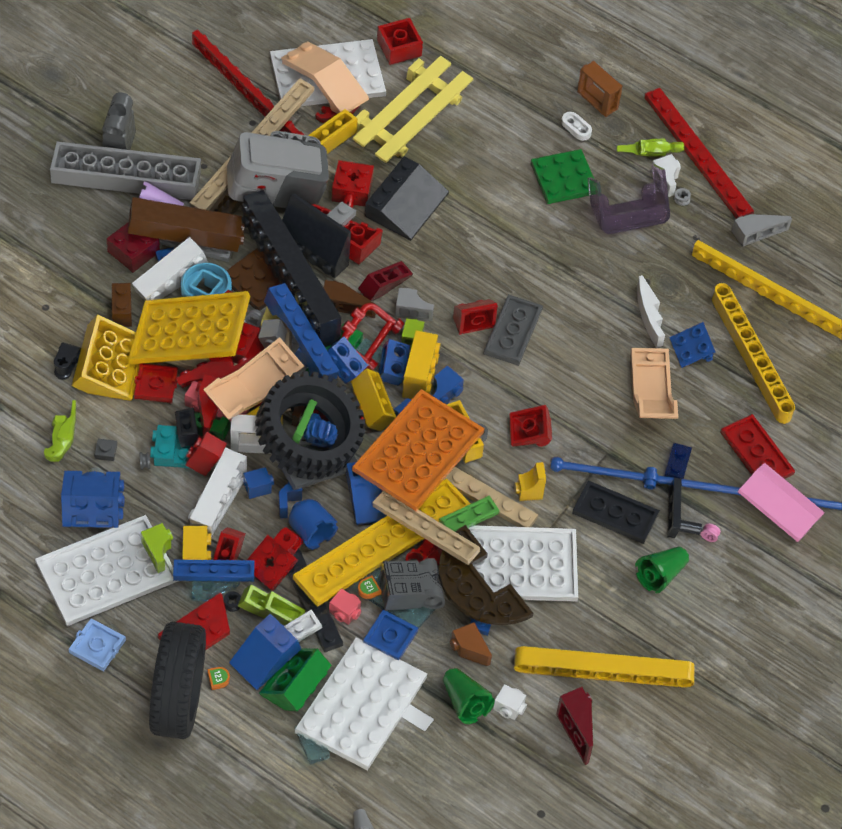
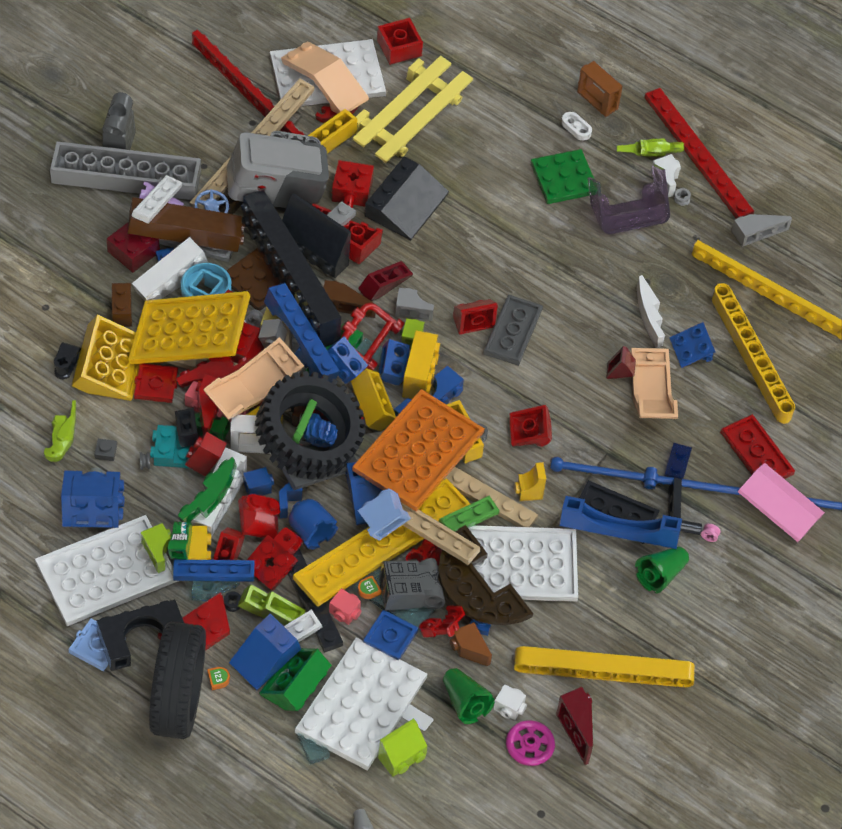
none -> black arch [96,599,184,671]
none -> white tile [132,175,182,224]
none -> green leg [168,521,192,560]
none -> green slope [178,457,237,522]
none -> medium blue wheel [194,189,229,213]
none -> red slope [238,494,281,539]
none -> light blue hips [357,489,411,541]
none -> lime slope [378,718,427,777]
none -> red piece [419,606,465,638]
none -> dark pink plate [506,720,555,766]
none -> blue arch [560,496,682,549]
none -> dark red slope [606,346,636,379]

